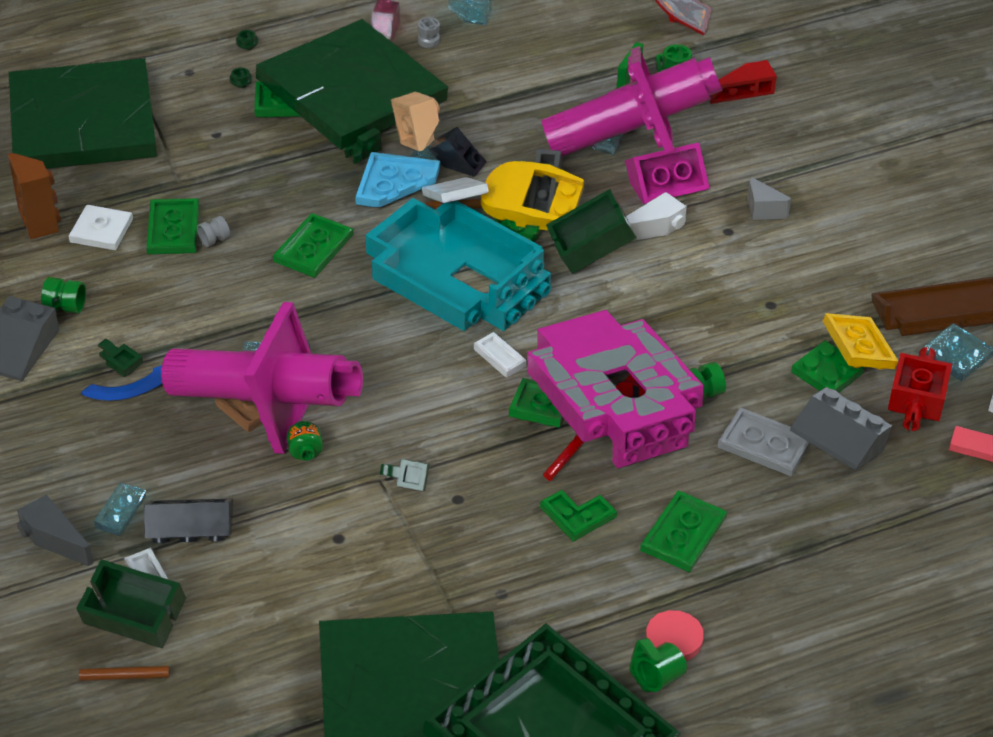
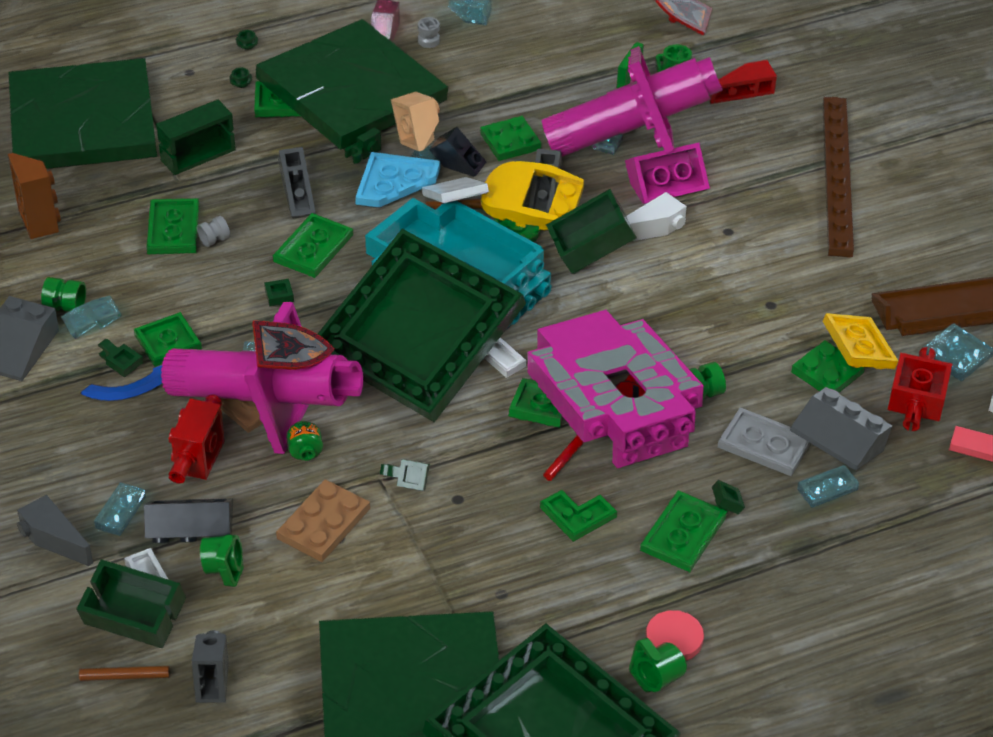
white plate [69,205,133,250] -> none
light grey slope [747,177,791,220] -> none
none -> clear light blue slope [61,296,122,339]
none -> green tile [134,312,202,367]
none -> dark green piece [156,99,236,175]
none -> red brick [168,395,225,484]
none -> dark grey torso [192,630,229,703]
none -> green piece [200,535,244,587]
none -> shield [252,320,335,370]
none -> dark green plate [264,278,294,307]
none -> medium nougat plate [276,479,370,562]
none -> dark grey slope [278,147,316,218]
none -> dark green tile [318,229,526,423]
none -> green plate [480,116,541,161]
none -> dark green plate [712,480,745,515]
none -> clear light blue plate [797,465,859,508]
none -> reddish brown plate [823,97,854,257]

